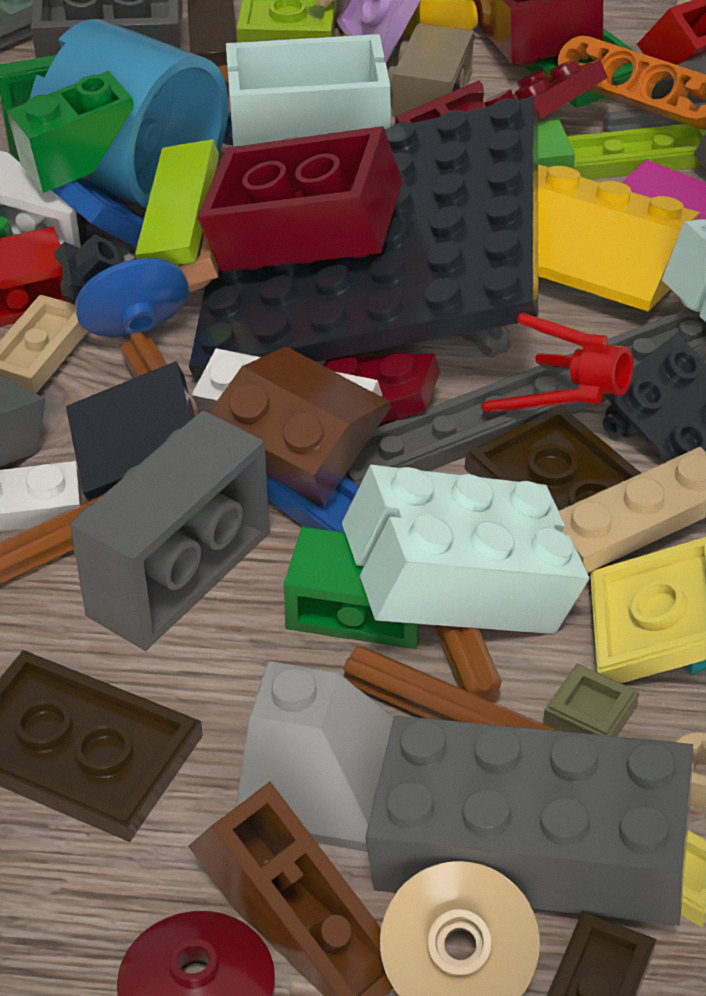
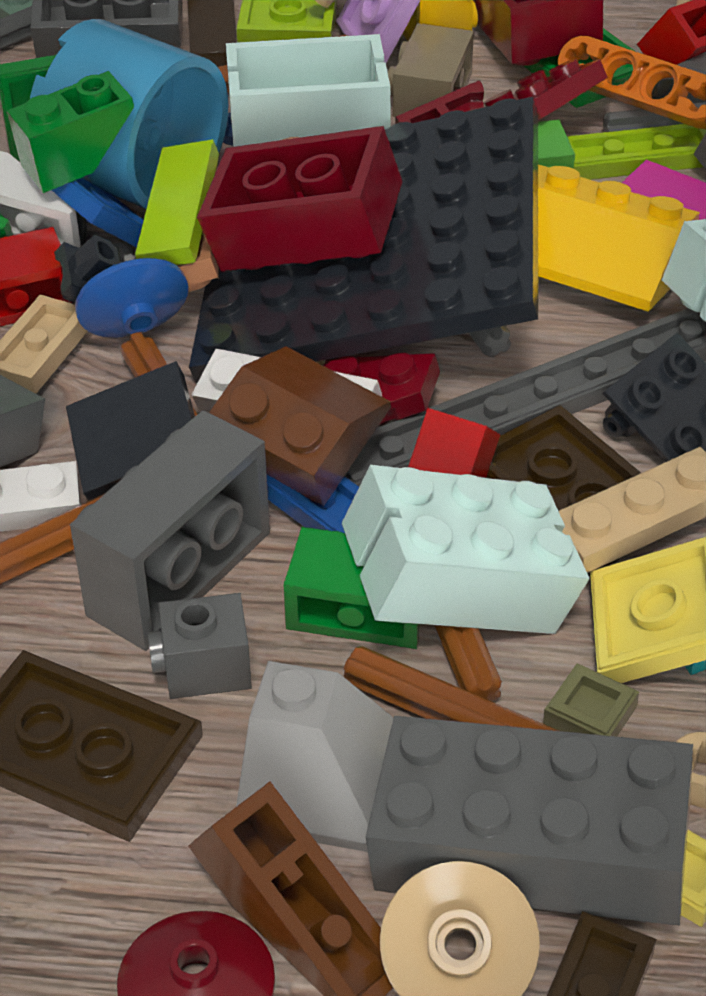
red plant [481,313,633,413] -> none
none -> dark grey brick [148,593,252,699]
none -> red brick [408,408,500,478]

